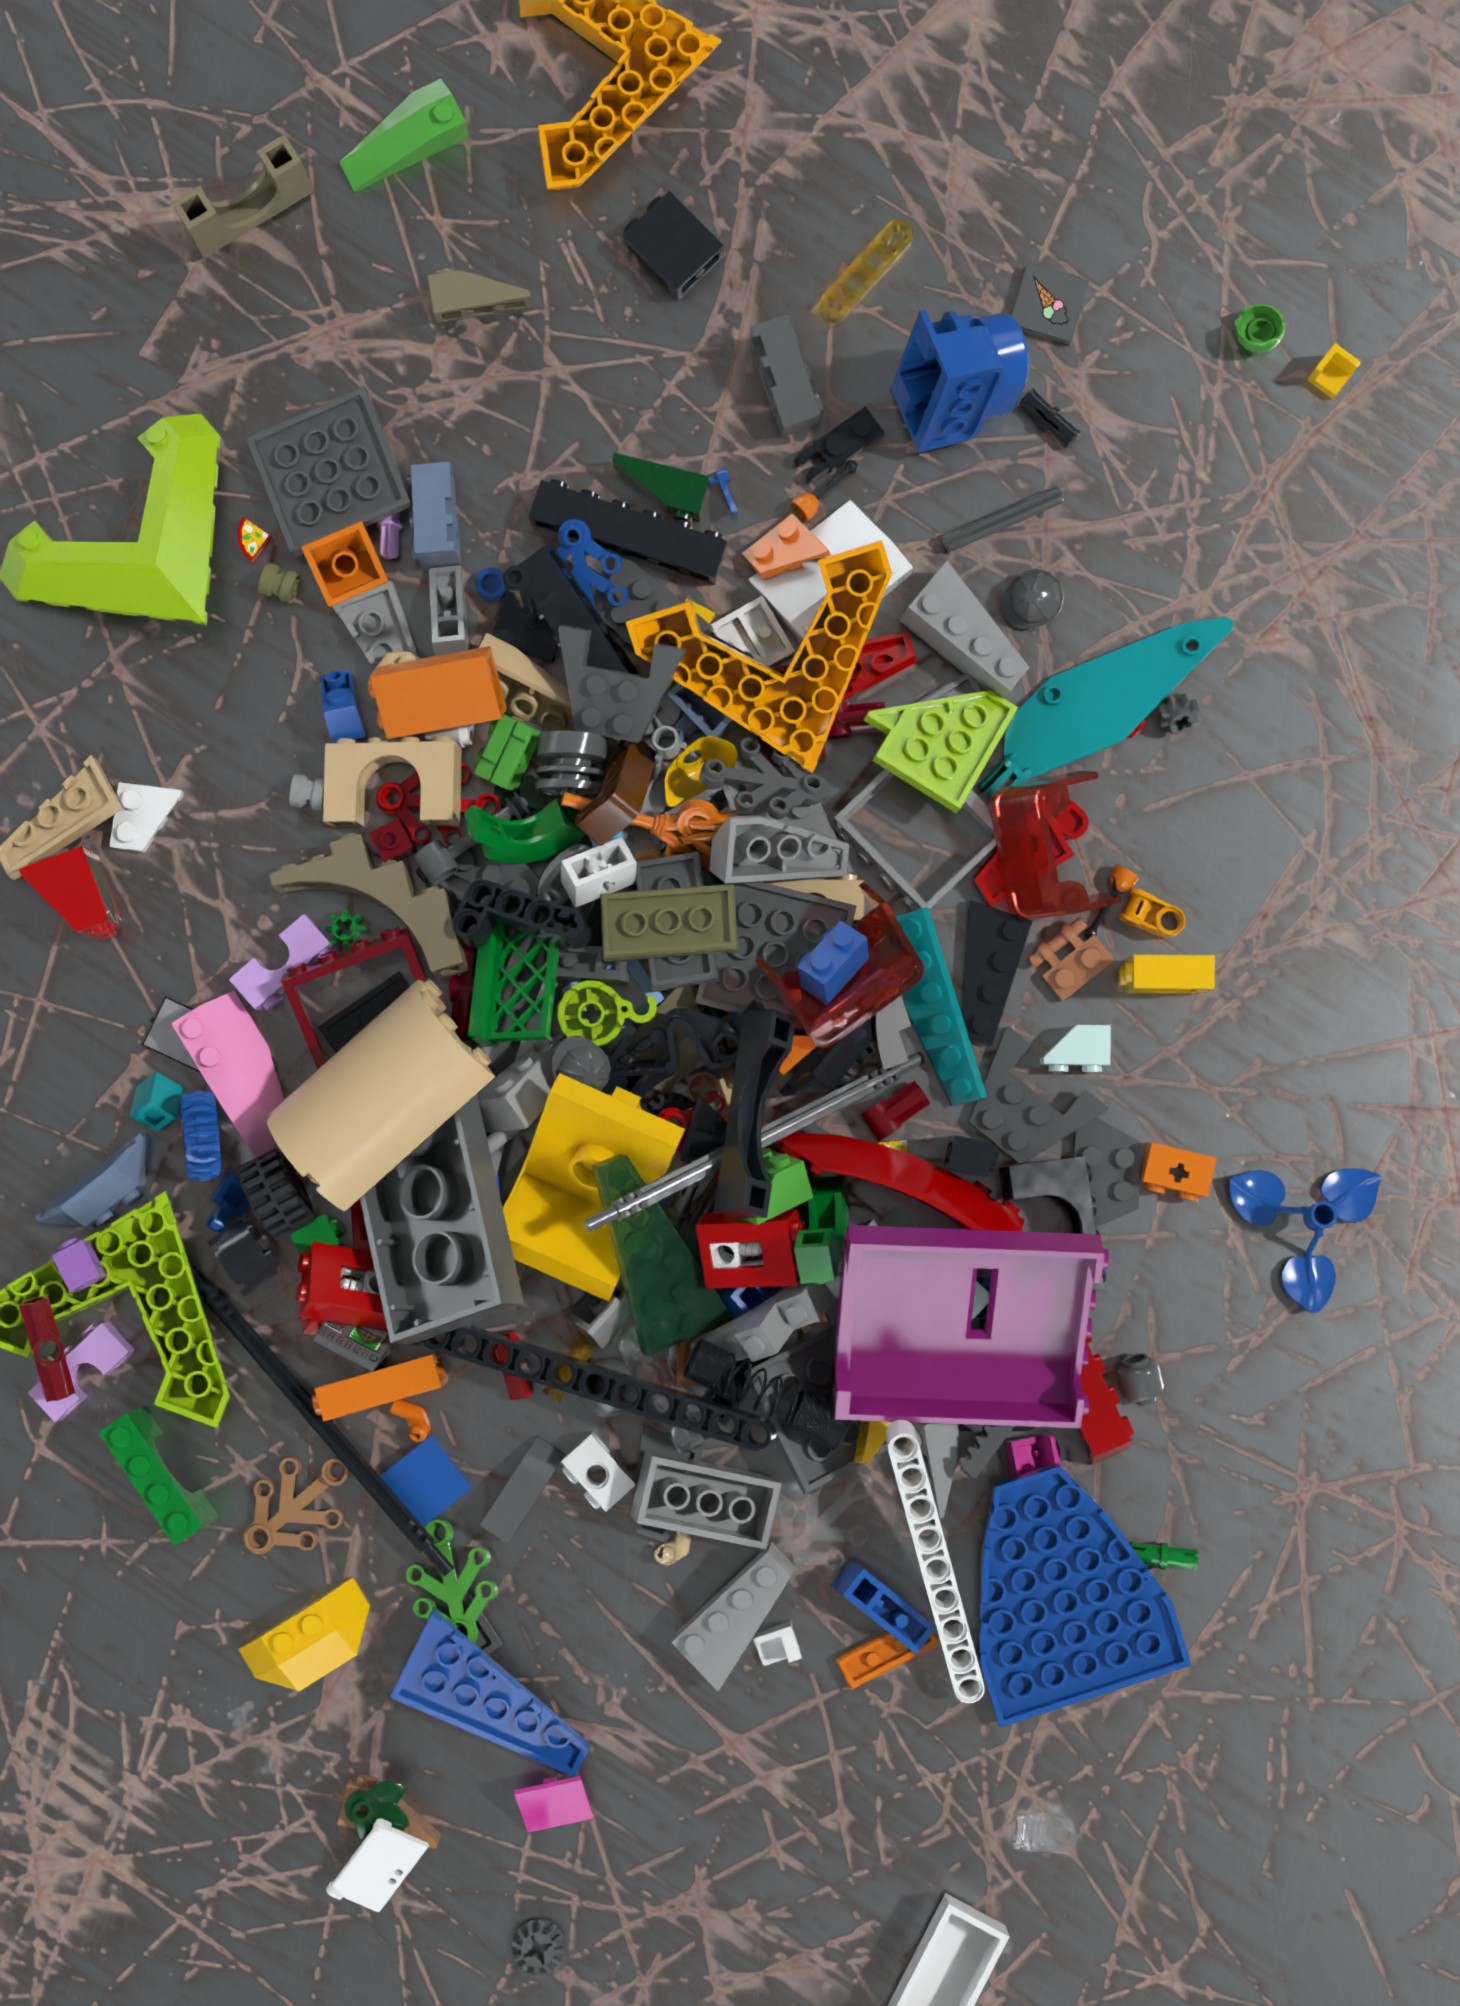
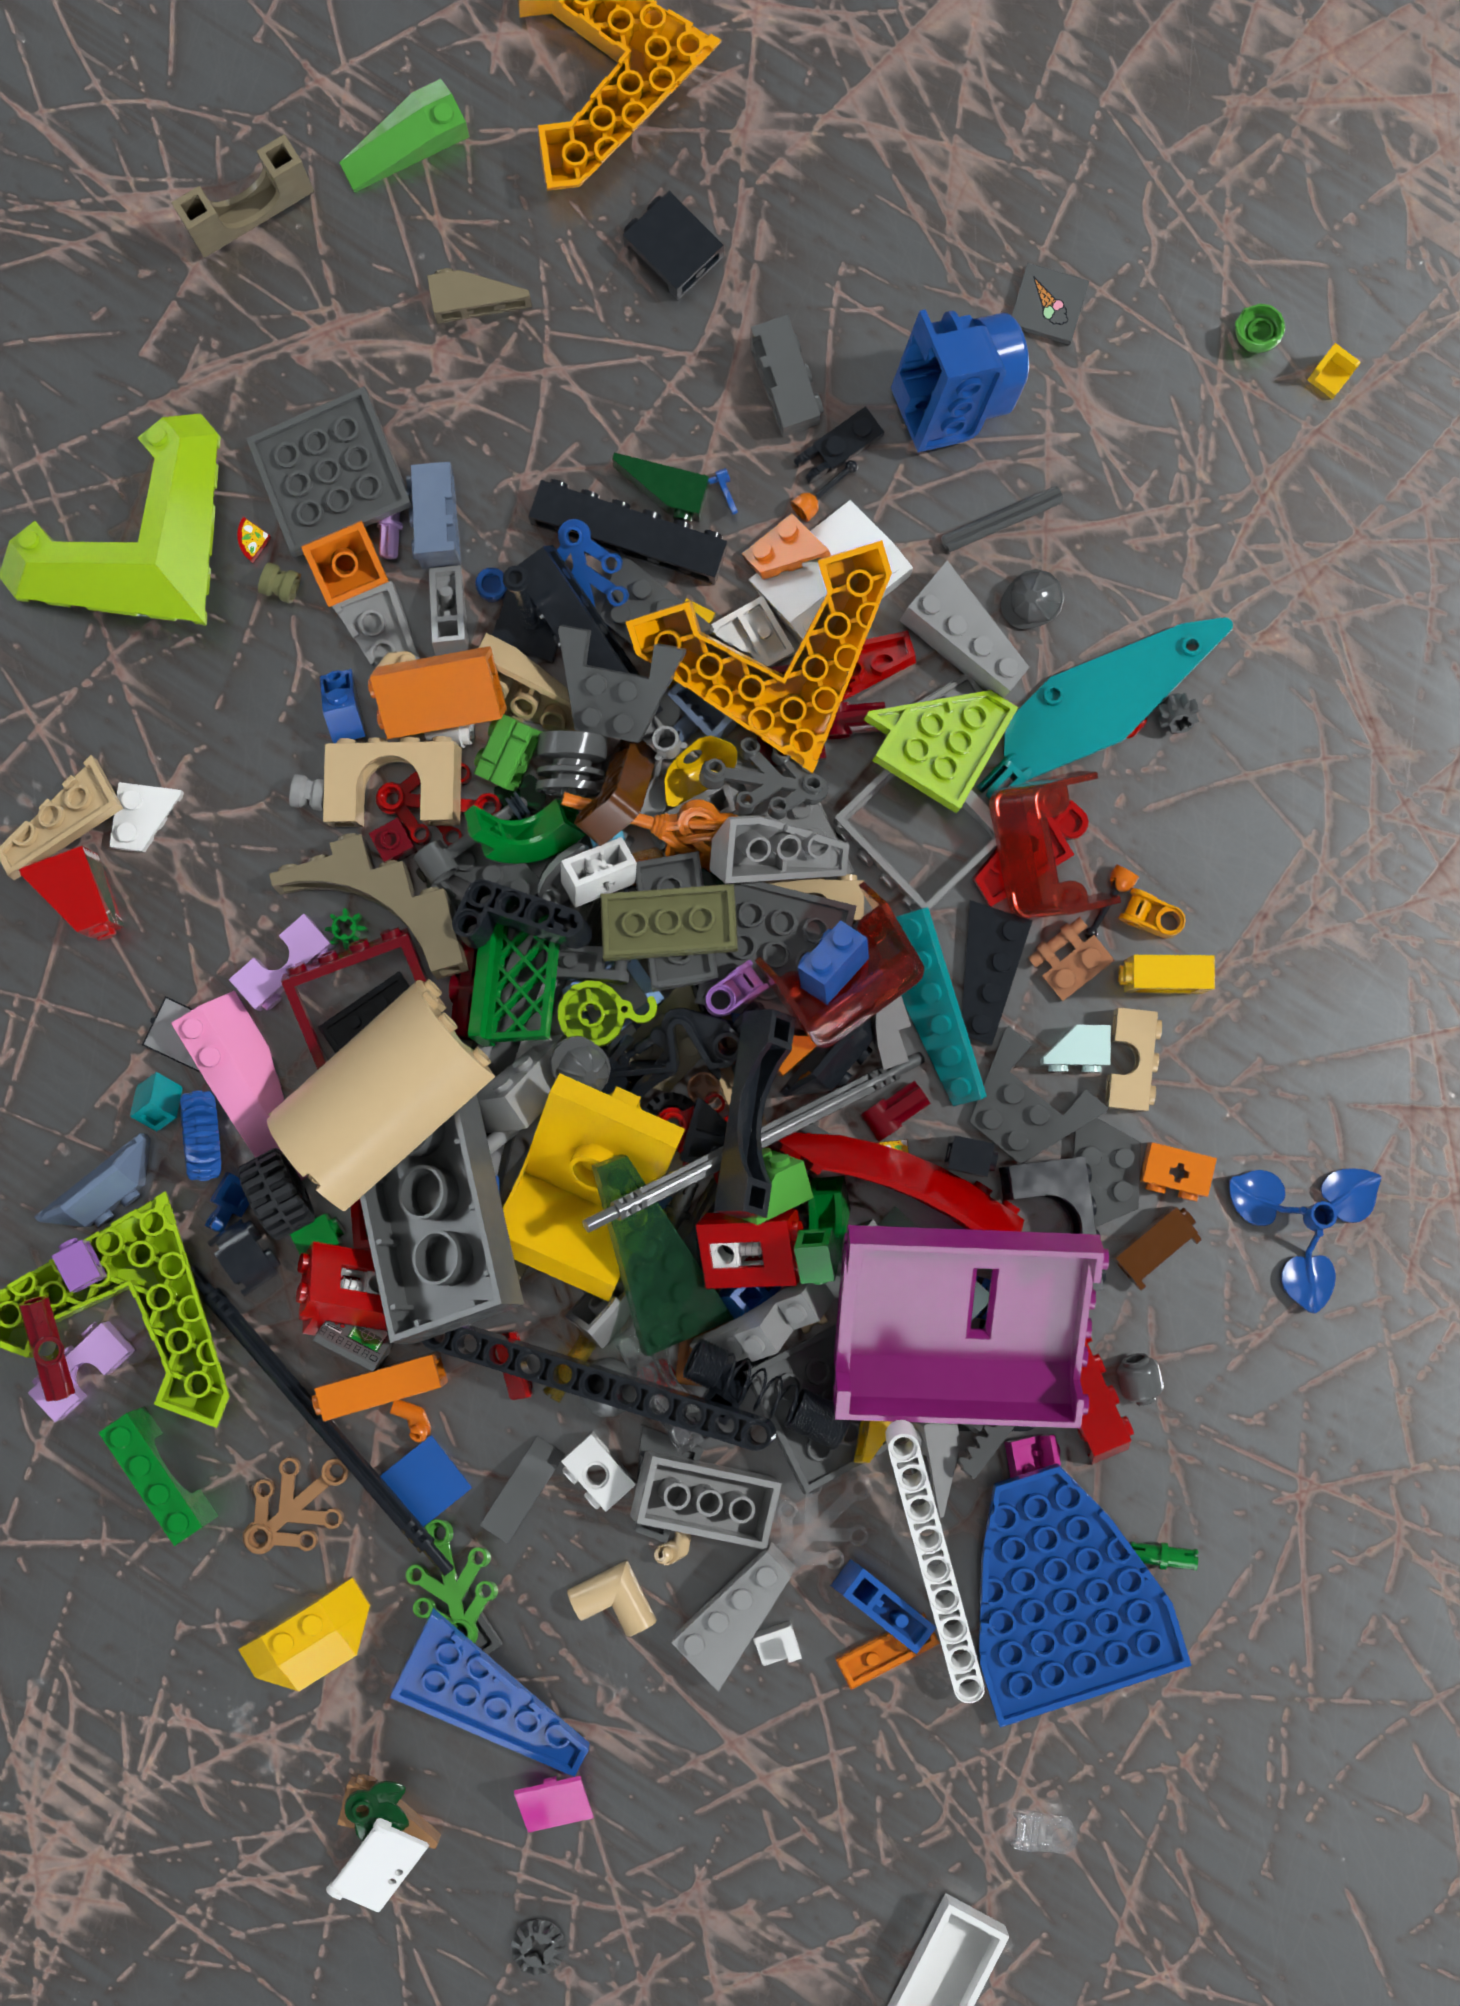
clear yellow beam [819,219,914,324] -> none
black pin [1019,388,1081,448] -> none
none -> tan brick [567,1560,657,1637]
none -> medium lavender piece [705,960,769,1017]
none -> tan arch [1105,1008,1162,1112]
none -> reddish brown brick [1111,1207,1202,1291]

